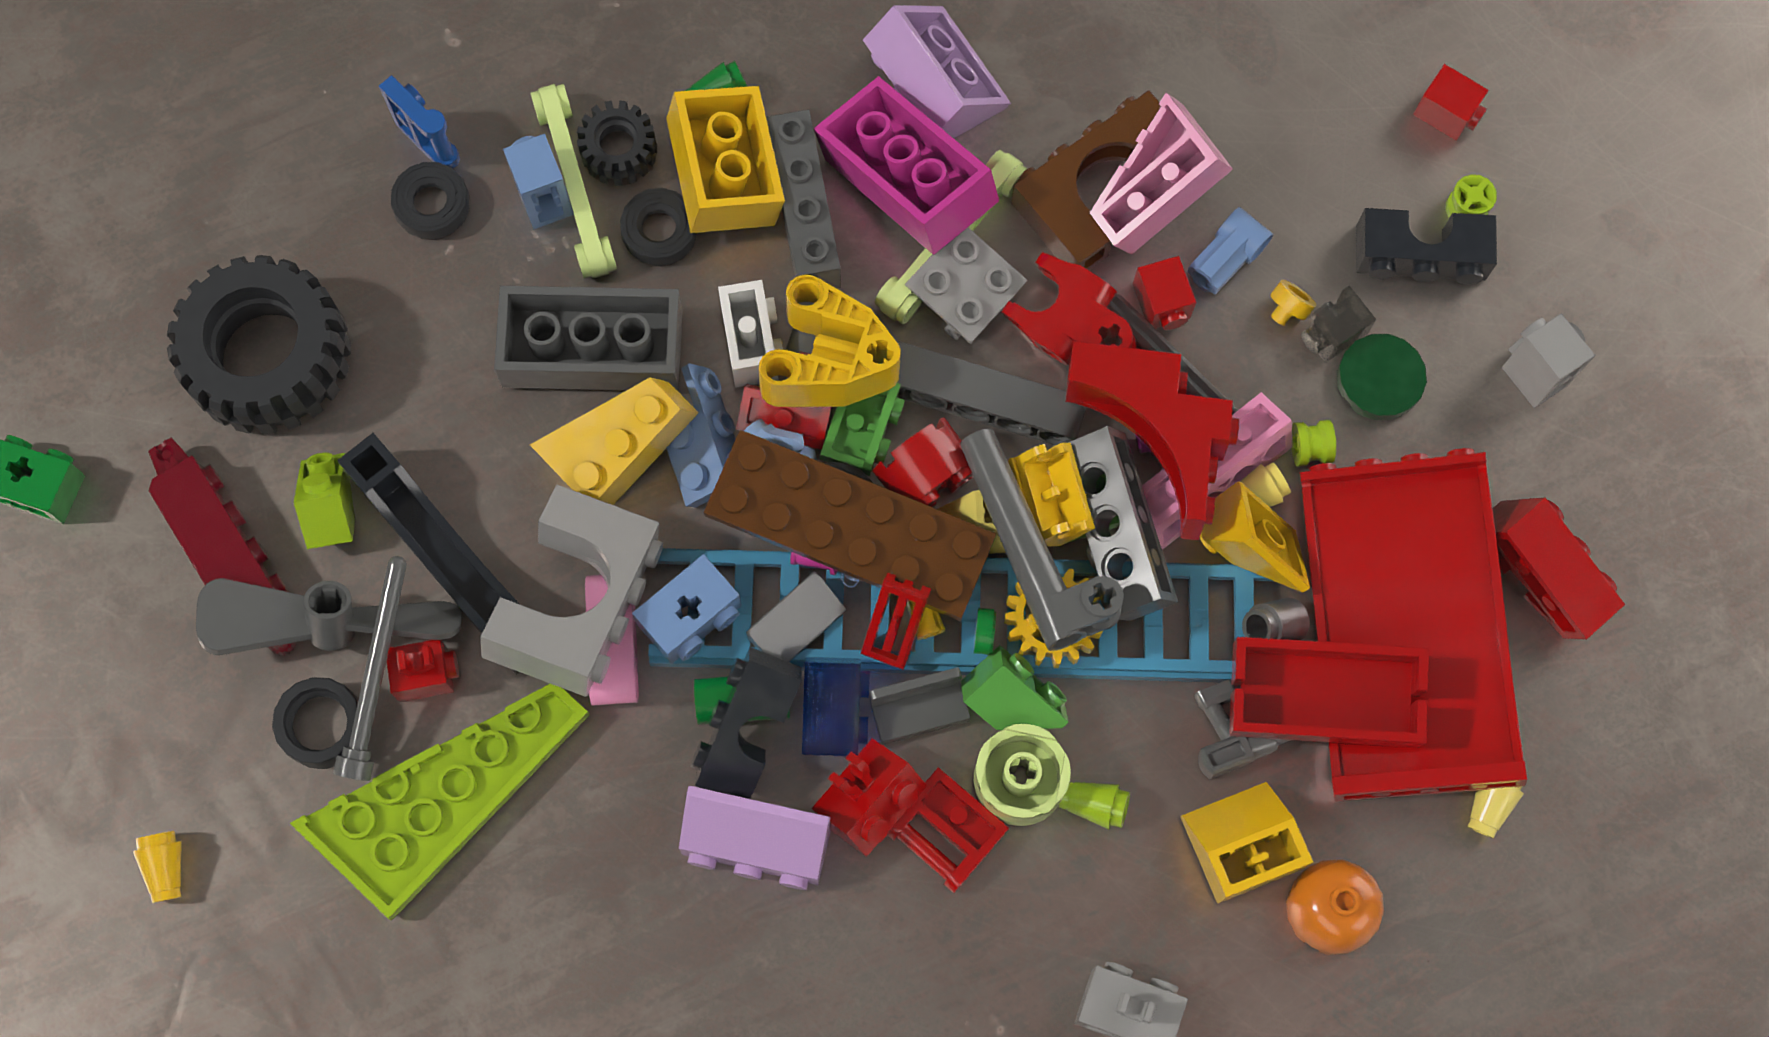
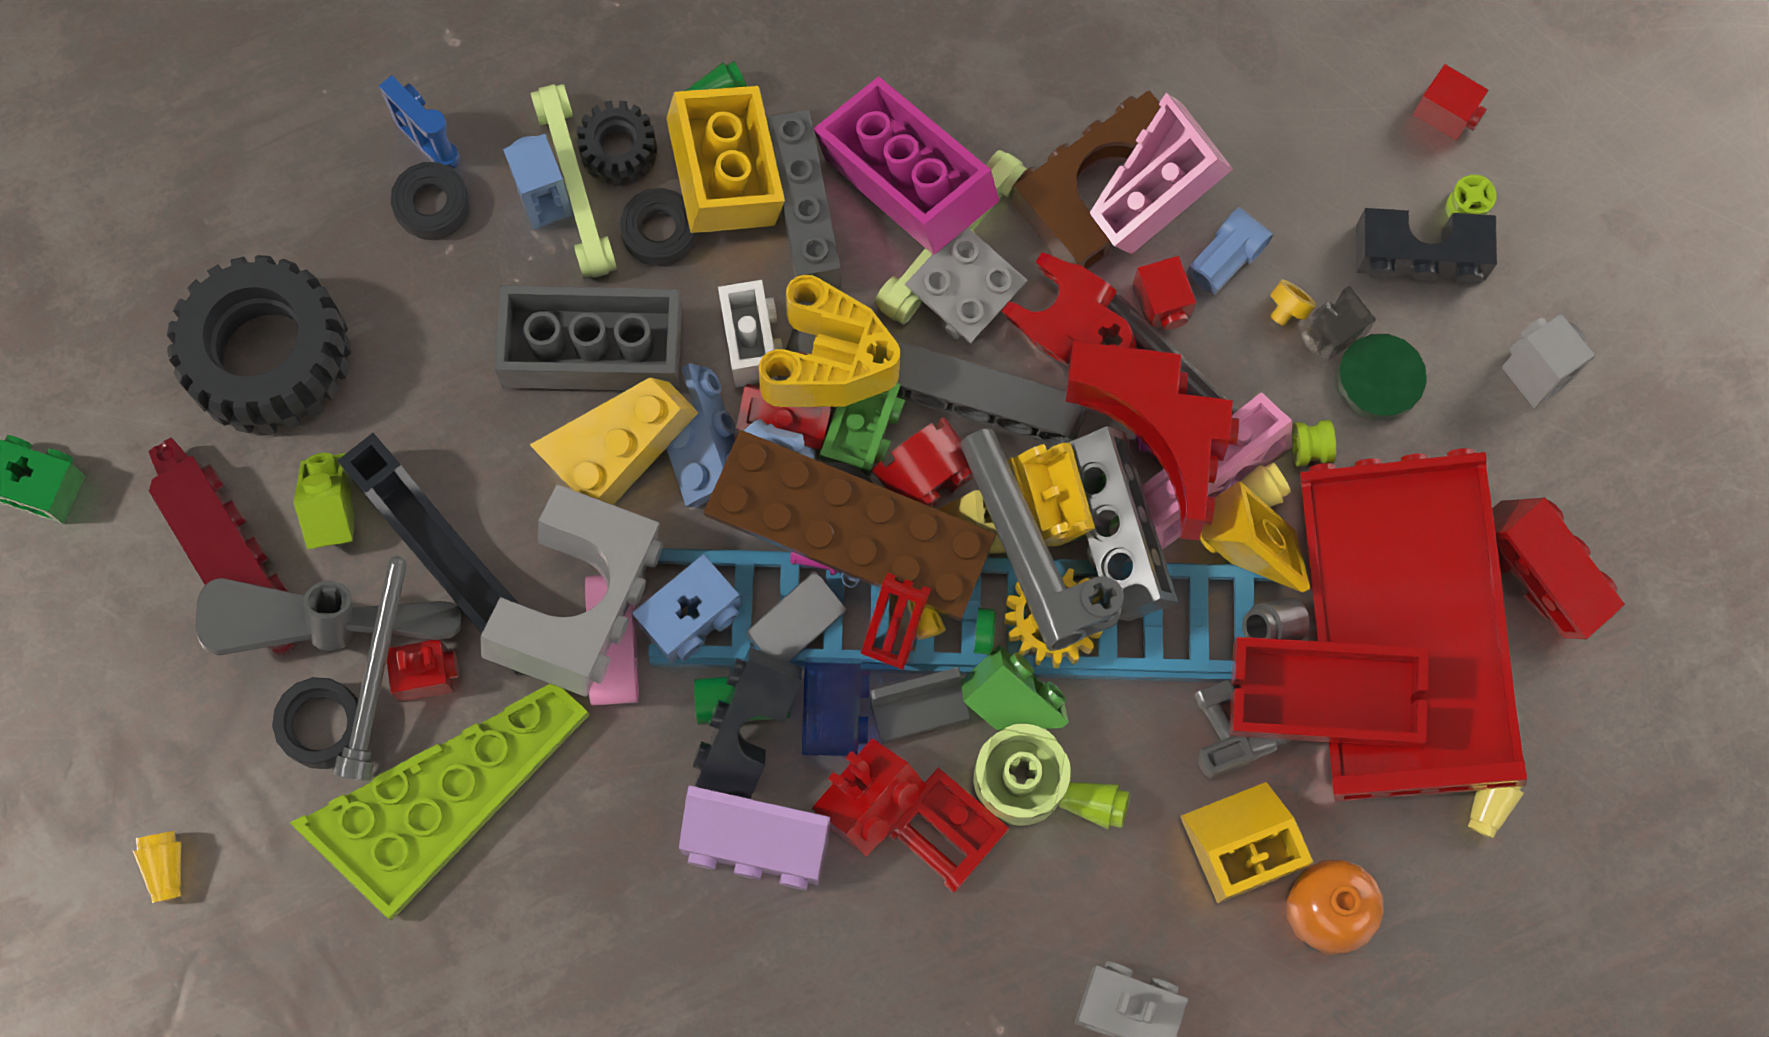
lavender slope [863,5,1011,138] -> none

